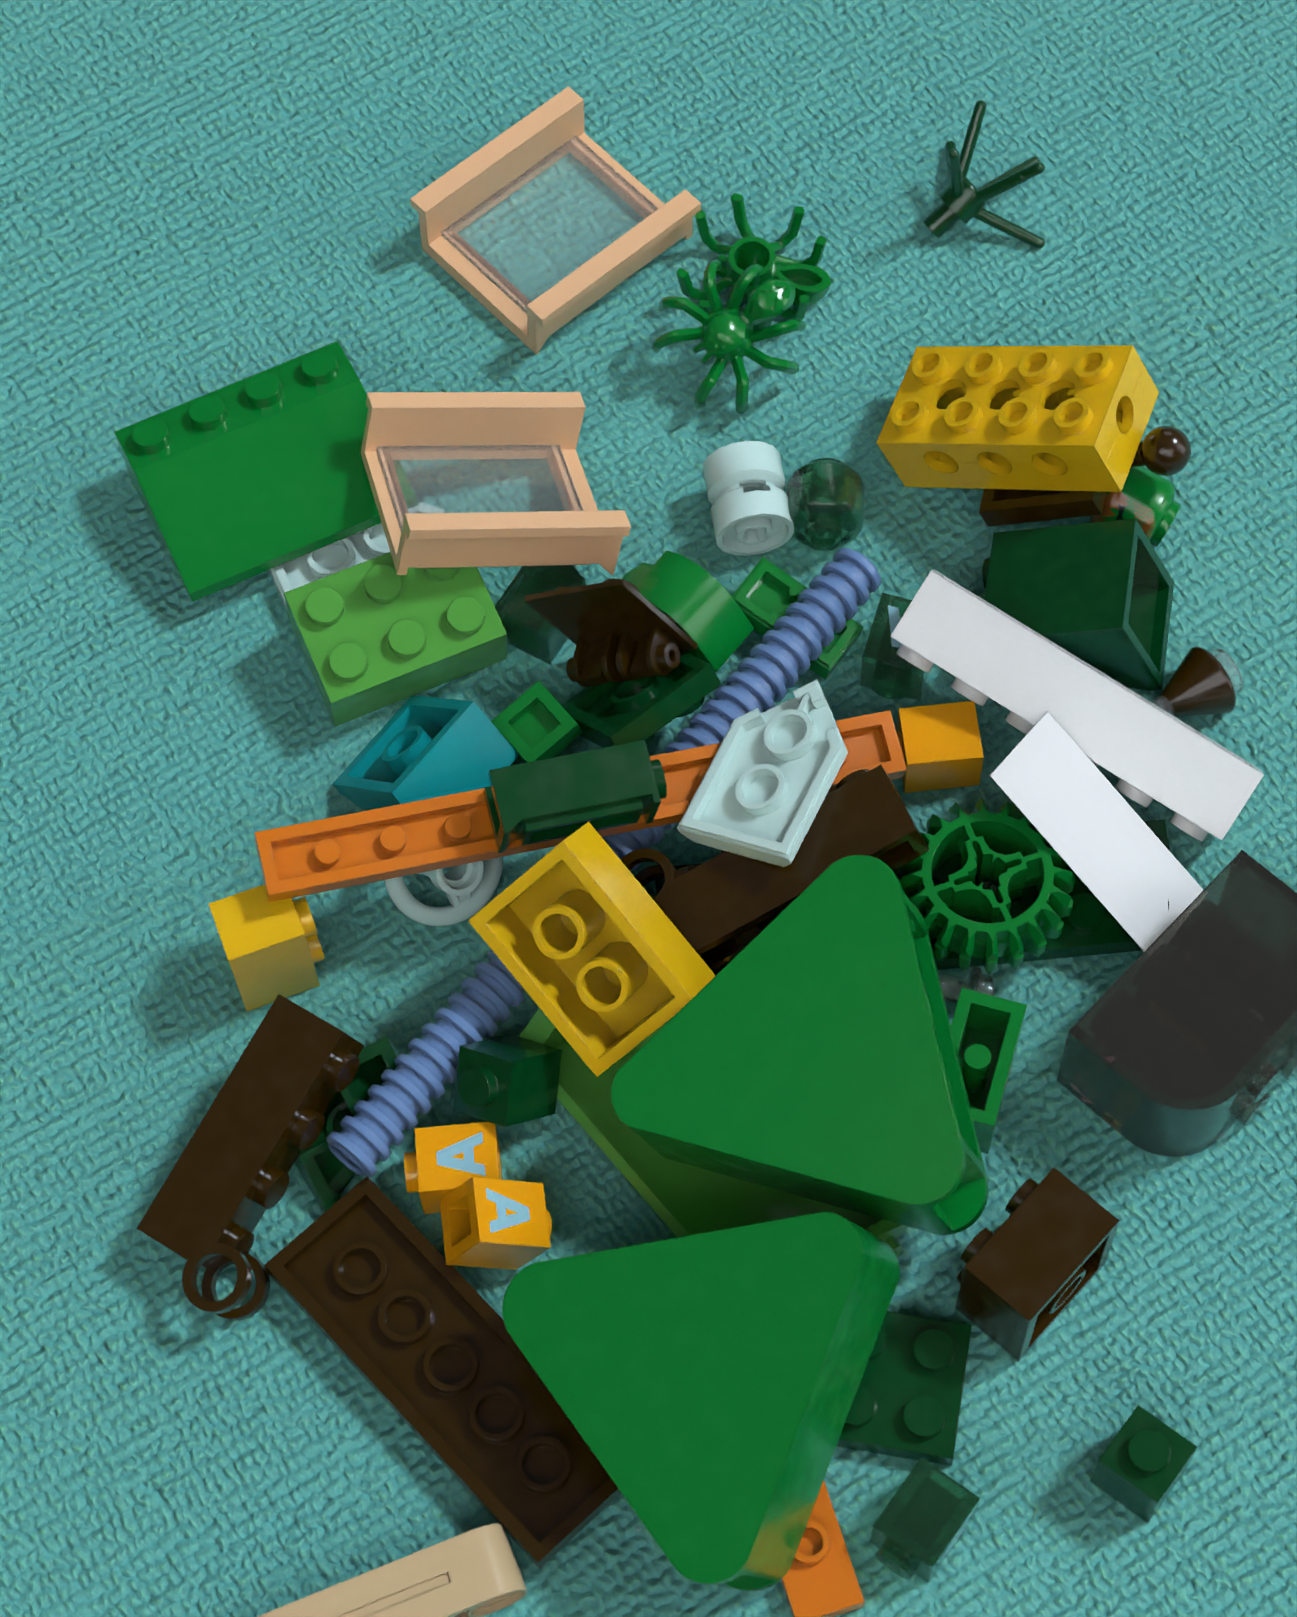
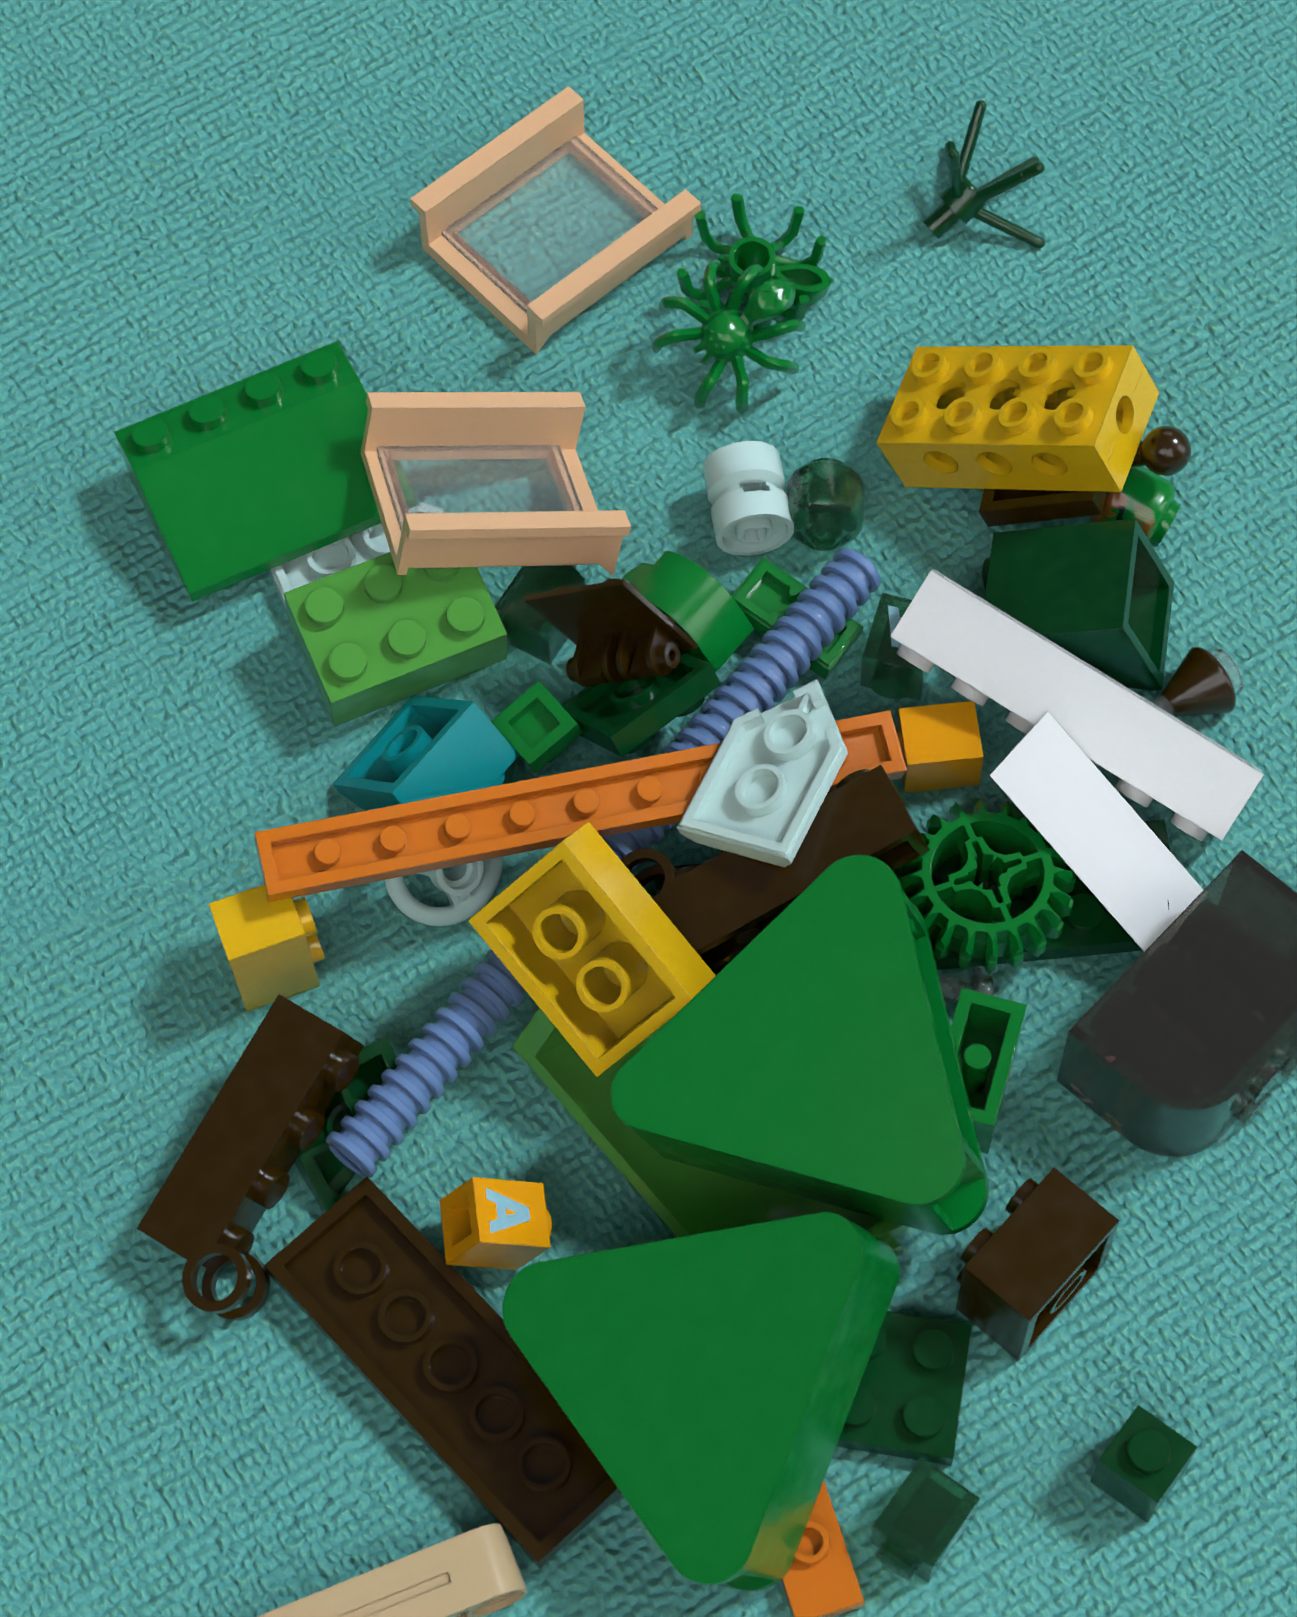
light orange brick [404,1122,502,1214] -> none
dark green brick [453,1034,562,1127] -> none
dark green window [483,740,667,853] -> none

